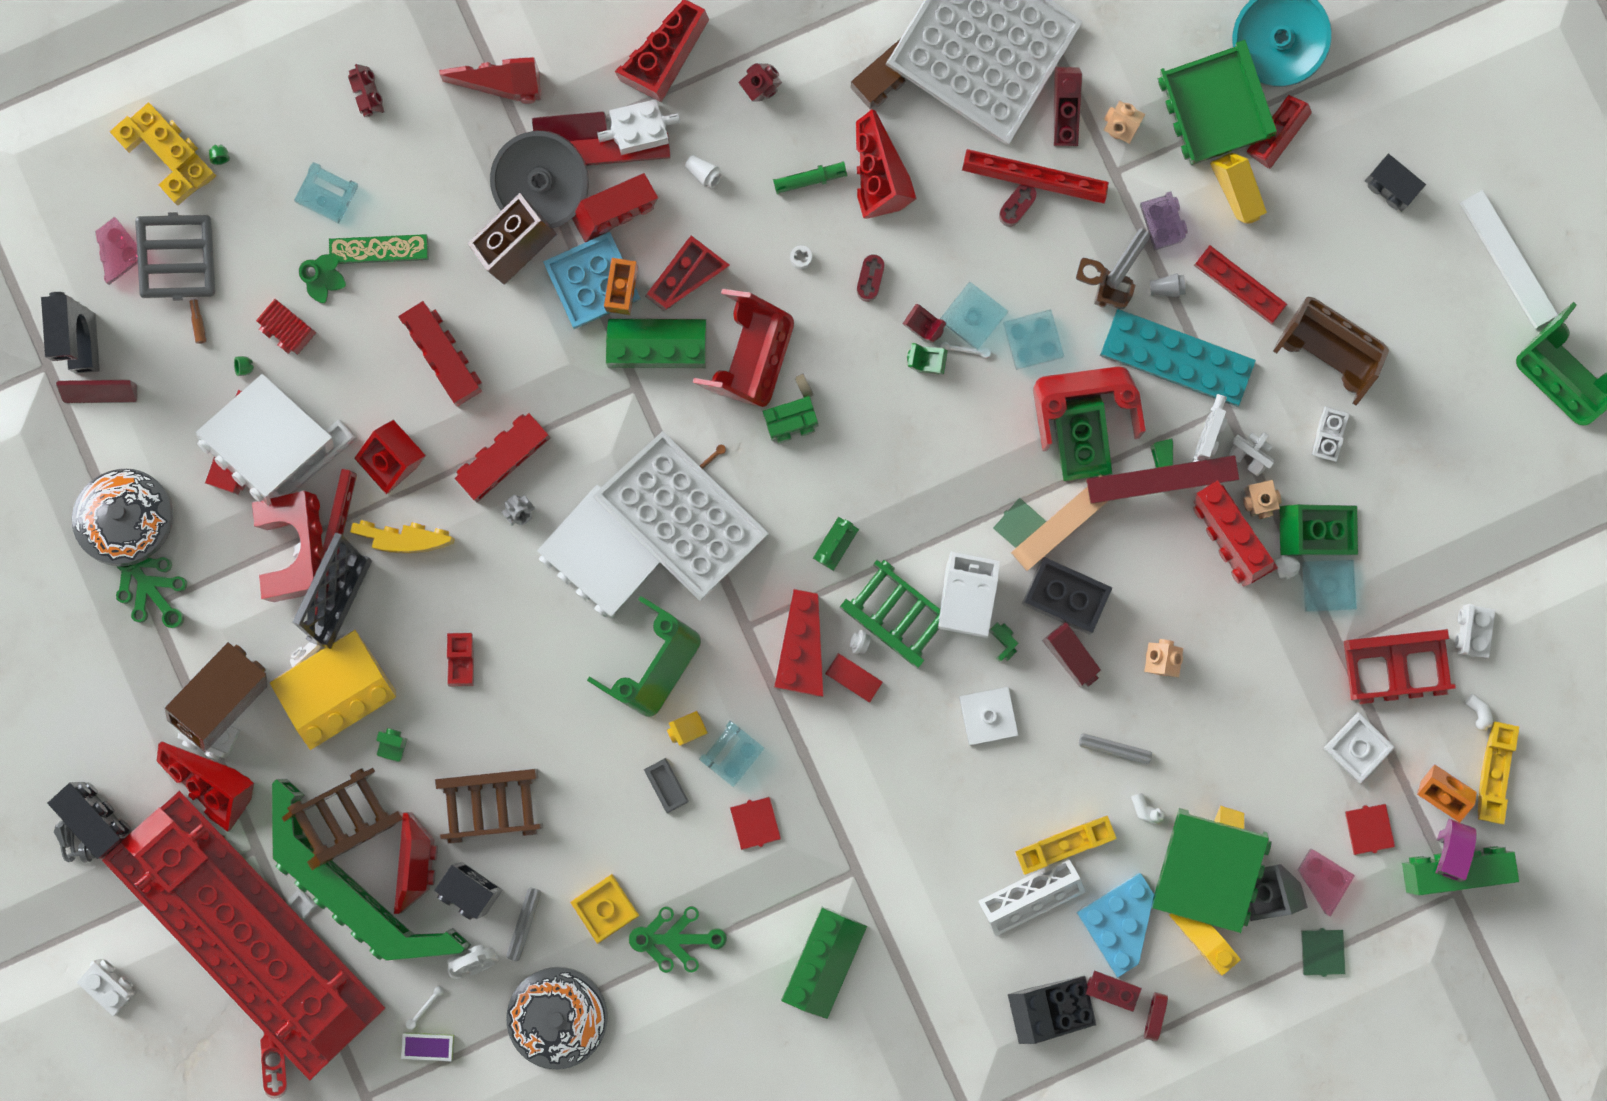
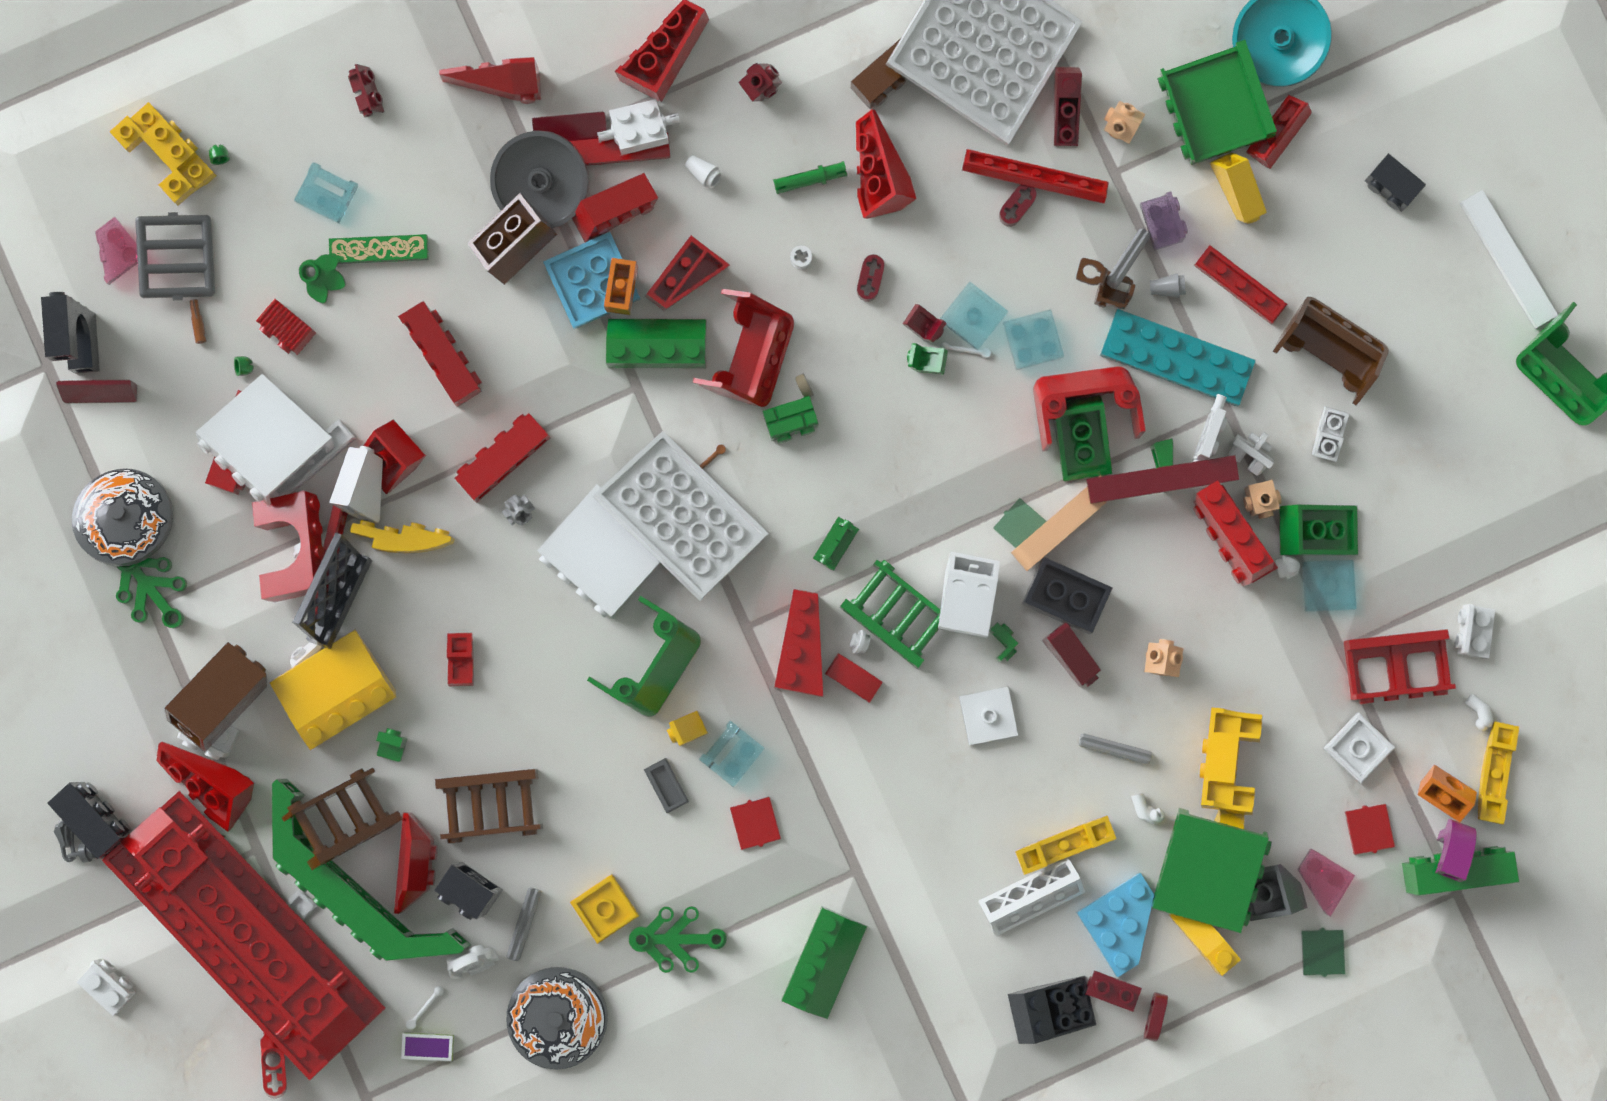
none -> white slope [329,446,383,523]
none -> yellow bracket [1200,707,1263,816]

